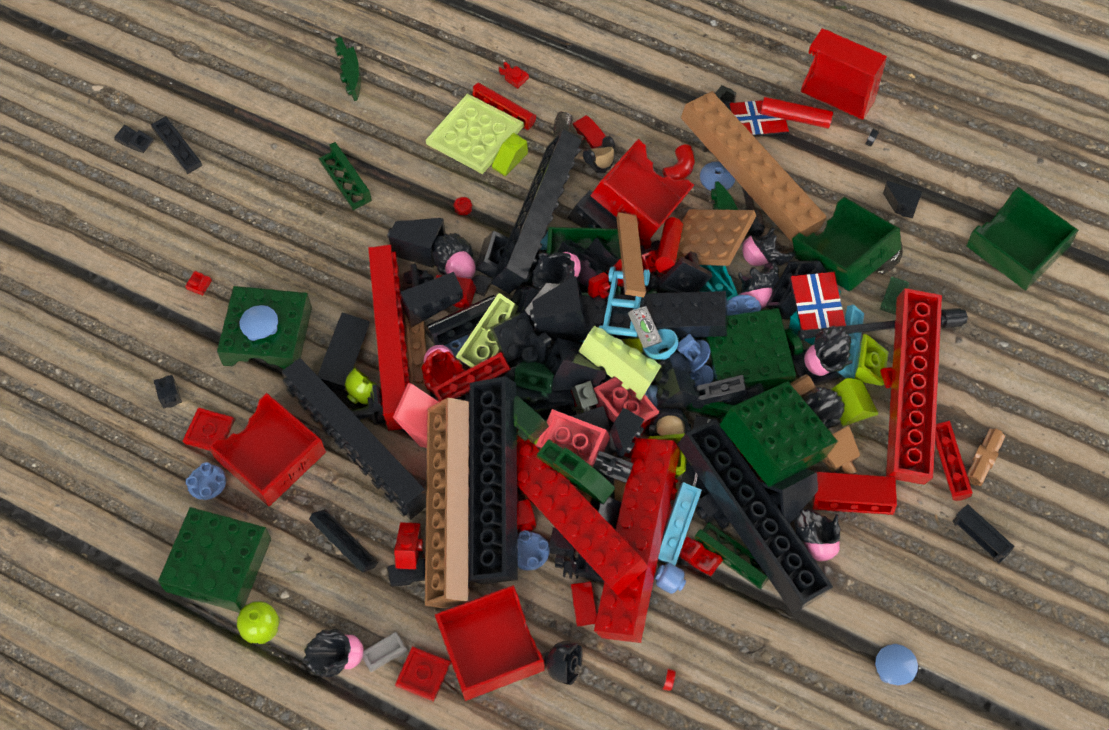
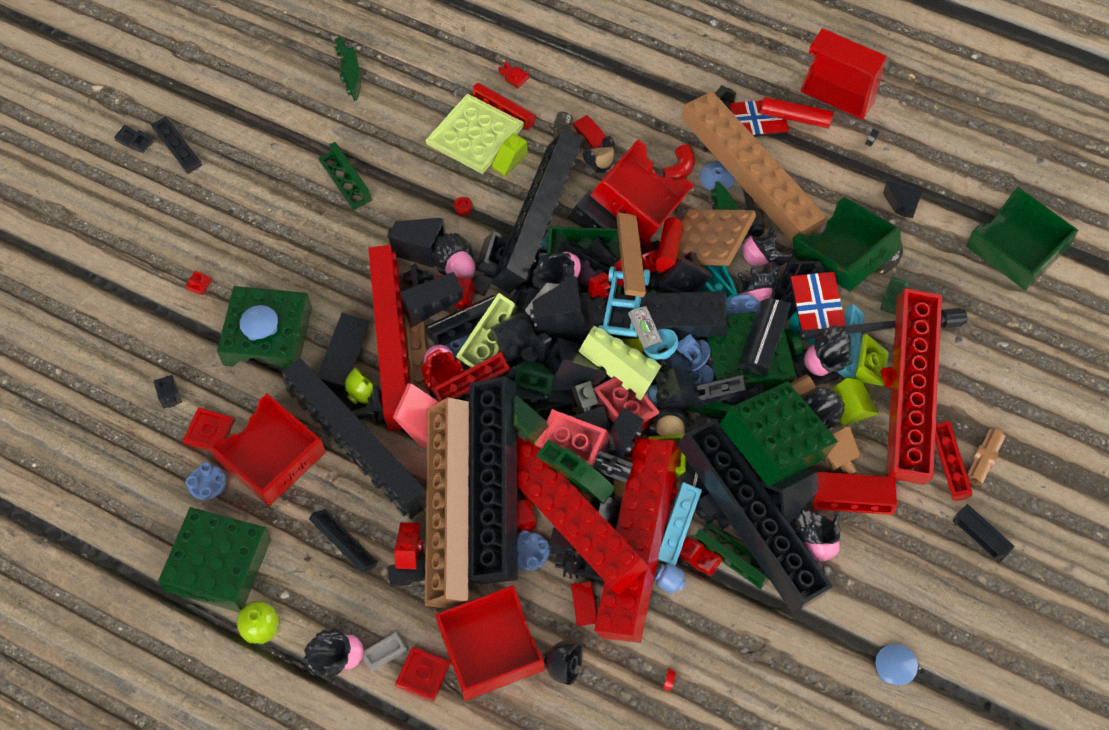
none -> black brick [737,299,791,377]

